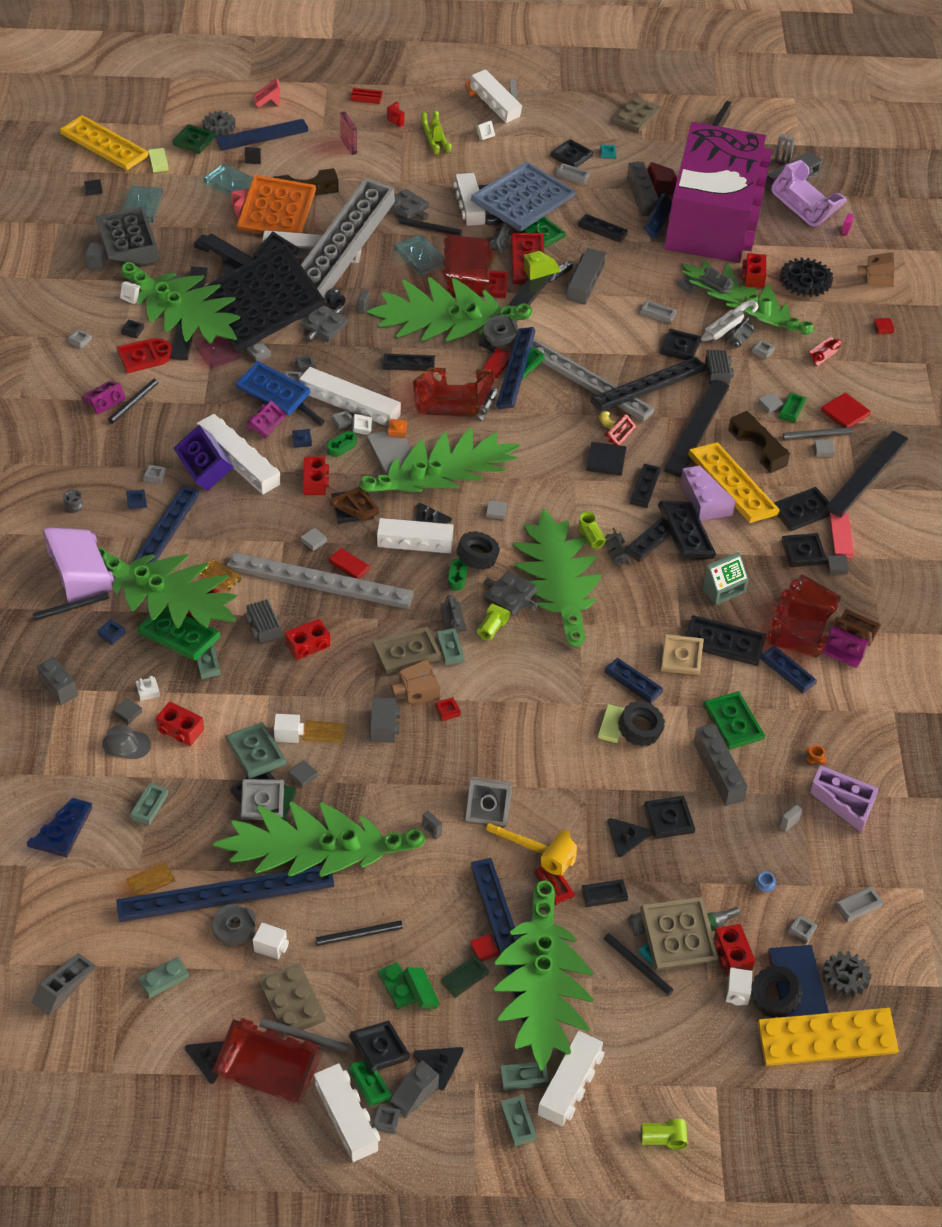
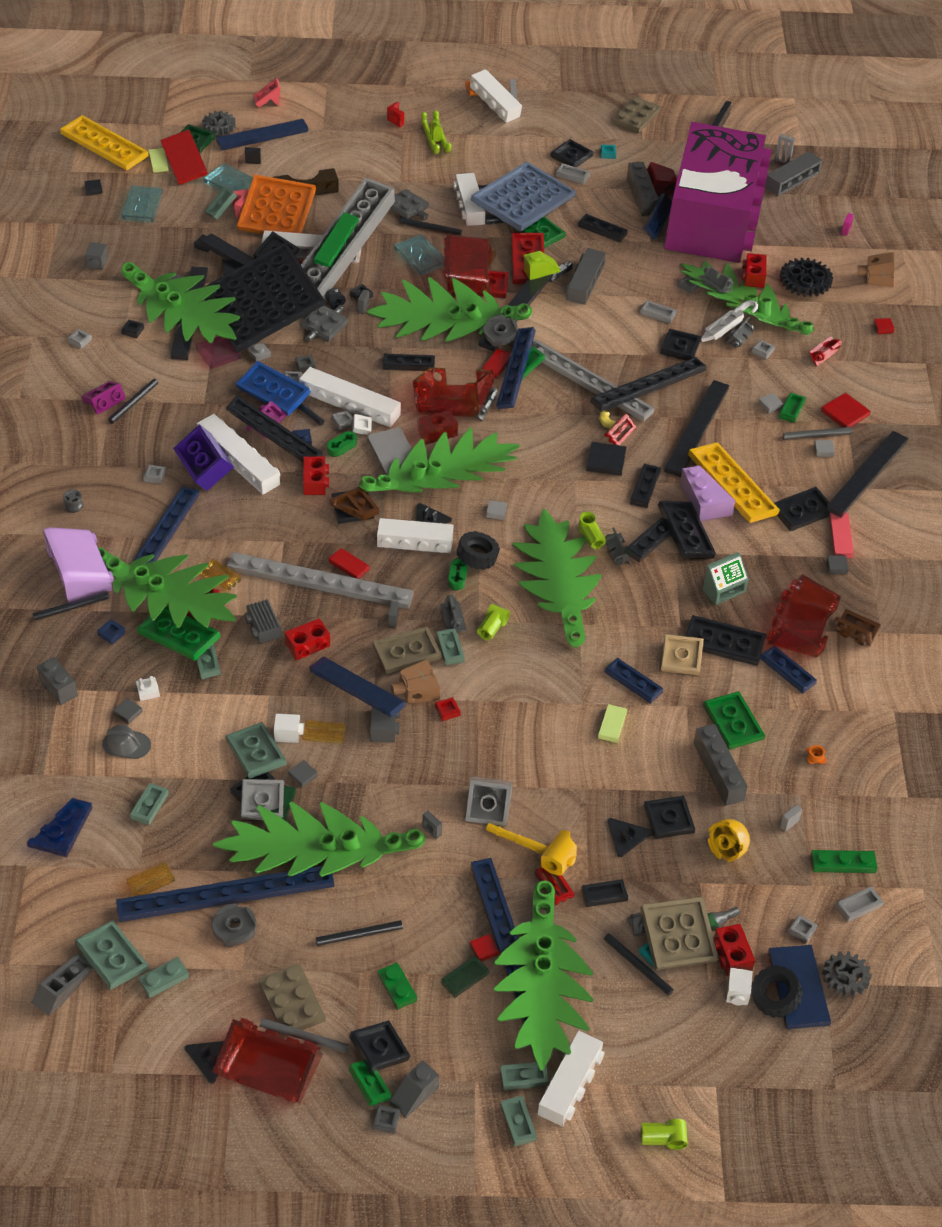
dark grey slope [95,206,160,265] -> none
red tile [117,338,172,374] -> none
white tile [120,281,140,304] -> none
dark blue plate [126,489,147,510] -> none
red brick [155,701,204,746] -> none
white brick [253,923,289,960] -> none
light grey tile [301,528,327,551] -> none
white brick [314,1063,380,1163] -> none
clear pink tile [340,111,357,155] -> none
red tile [351,88,383,104] -> none
orange plate [388,419,407,438] -> none
green tile [403,967,440,1009] -> none
black piece [414,1047,464,1090] -> none
white tile [476,121,495,140] -> none
dark grey plate [484,571,538,616] -> none
dark grey hinge [488,222,511,254] -> none
black tyre [618,701,665,746] -> none
dark grey brick [705,349,734,384] -> none
dark brown arch [728,411,790,473] -> none
medium blue plate [755,871,776,892] -> none
yellow plate [757,1008,899,1066] -> none
lavender windscreen [772,160,847,227] -> none
black tile [781,533,827,567] -> none
lavender wedge [810,765,879,833] -> none
magenta bracket [822,626,869,668] -> none
none -> sand green tile [75,920,149,990]
none -> red tile [160,130,208,185]
none -> sand green plate [205,187,237,220]
none -> black tile [226,395,323,463]
none -> dark blue tile [309,656,405,717]
none -> green tile [314,212,359,268]
none -> black tile [350,284,373,301]
none -> dark grey tile [388,601,399,628]
none -> clear red brick [417,410,458,445]
none -> yellow cylinder [707,819,750,862]
none -> green plate [811,850,877,873]

